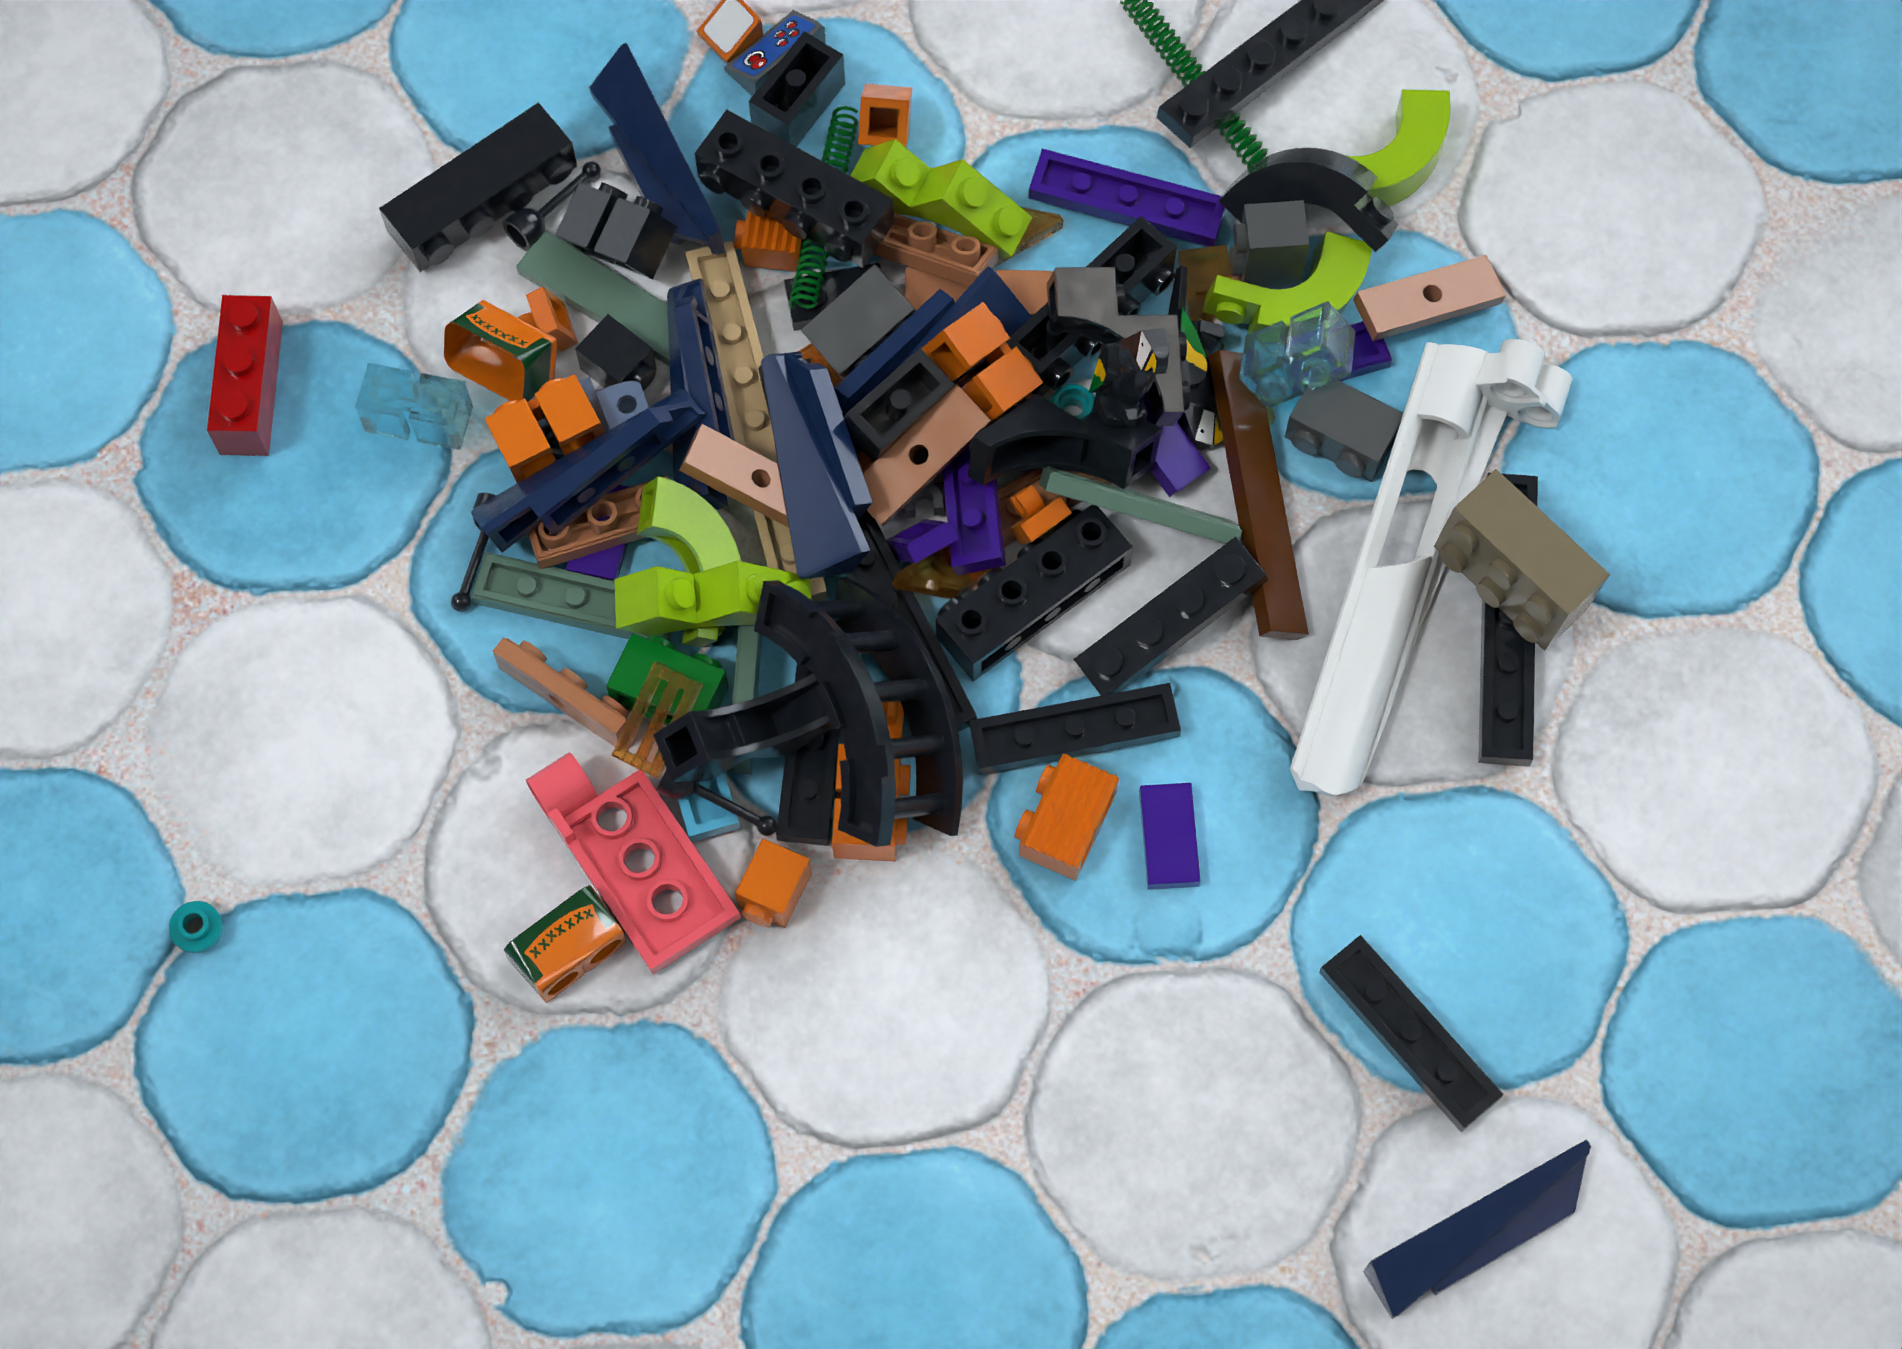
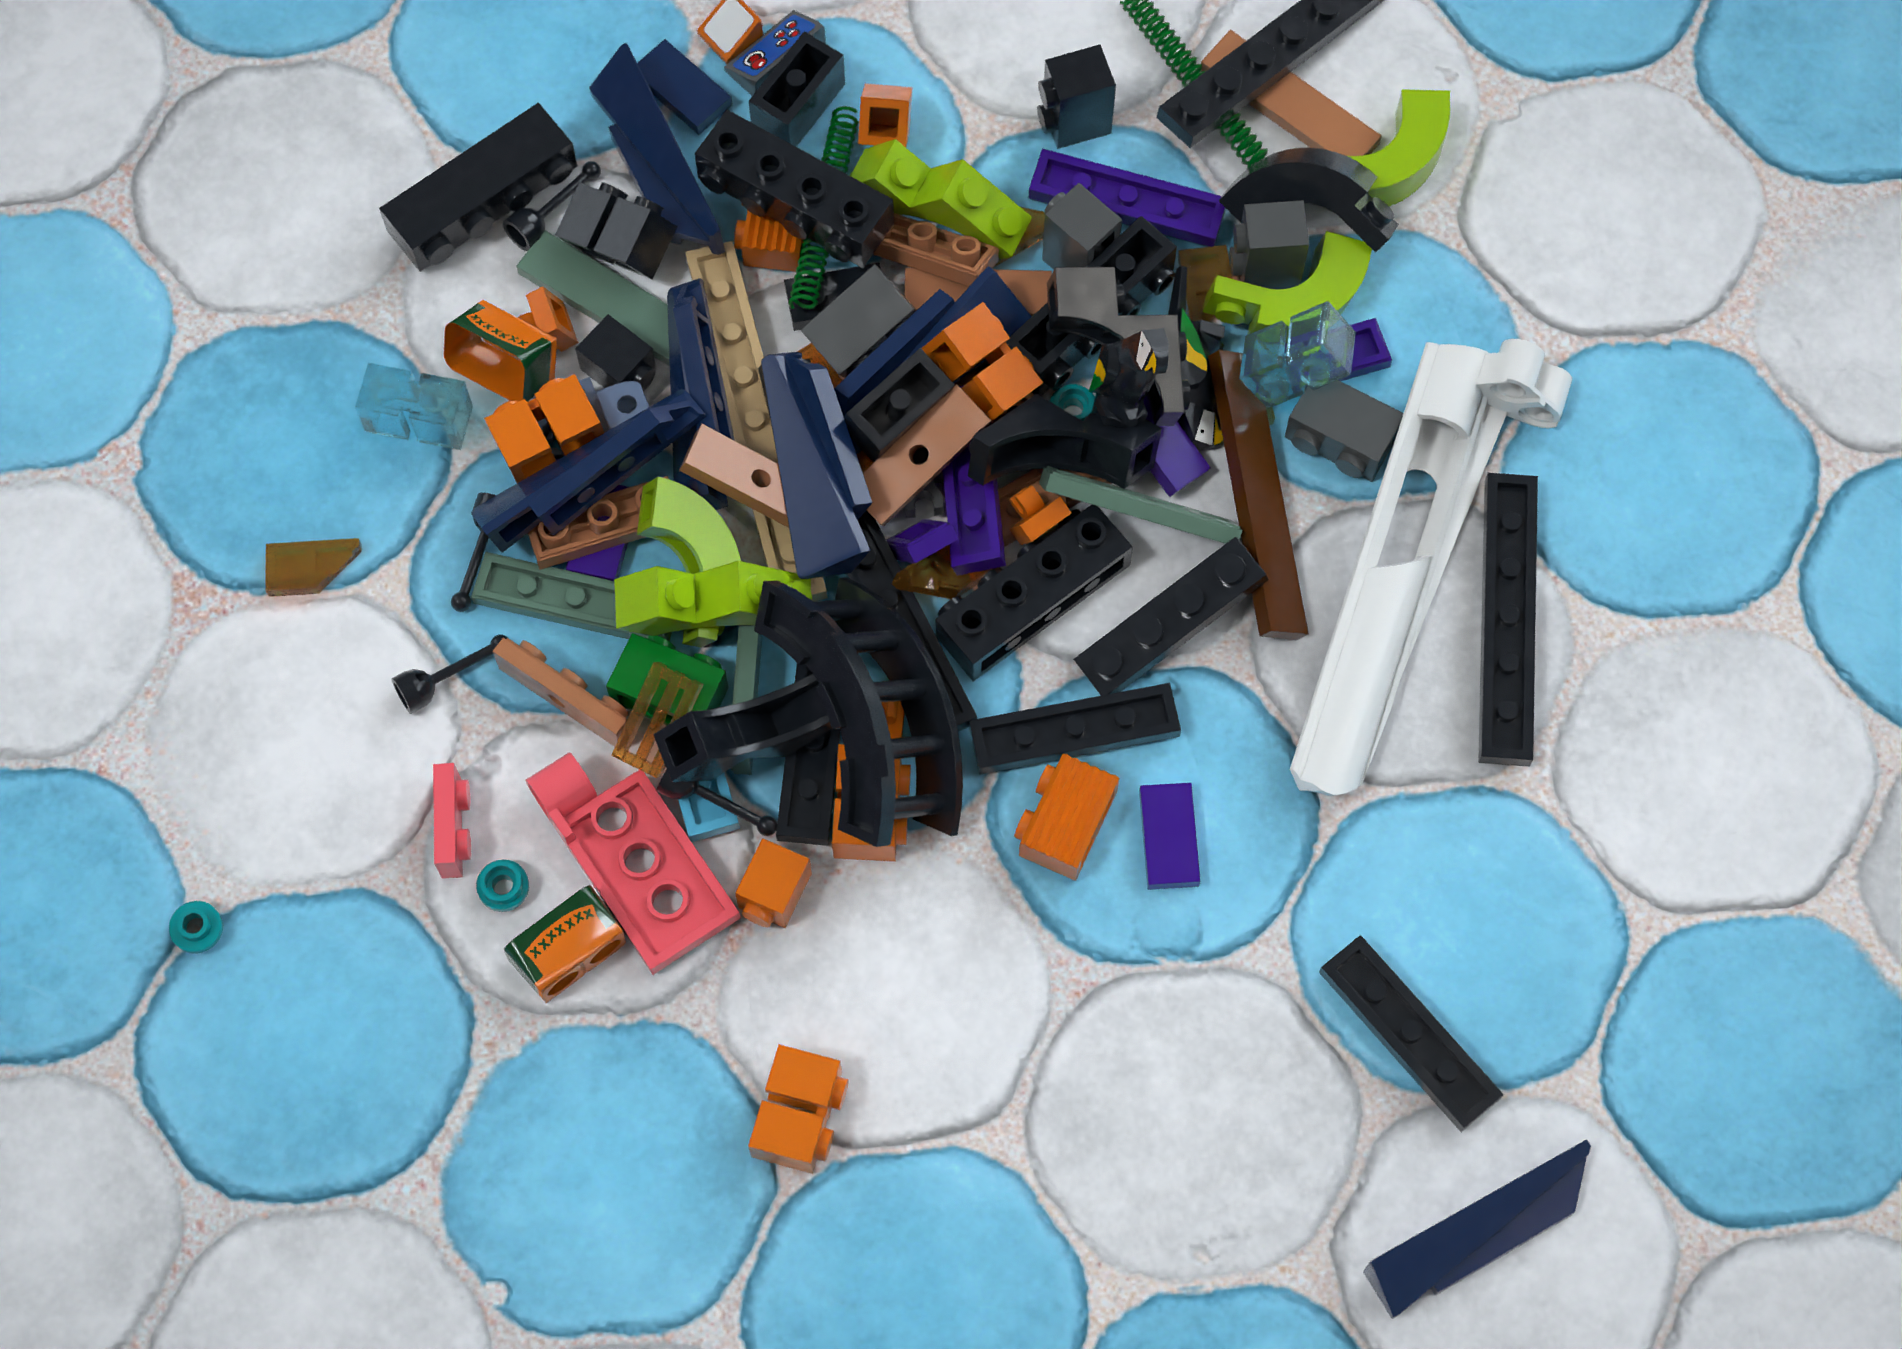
red brick [207,295,283,456] -> none
nougat tile [1353,255,1507,341] -> none
dark tan brick [1434,469,1610,651] -> none
none -> clear orange tile [265,538,362,597]
none -> black hinge [391,634,509,714]
none -> coral plate [433,763,471,879]
none -> teal plate [476,860,529,912]
none -> dark blue tile [637,39,732,135]
none -> orange piece [748,1044,849,1174]
none -> black brick [1037,44,1116,149]
none -> dark grey brick [1042,183,1122,270]
none -> nougat tile [1201,29,1382,156]

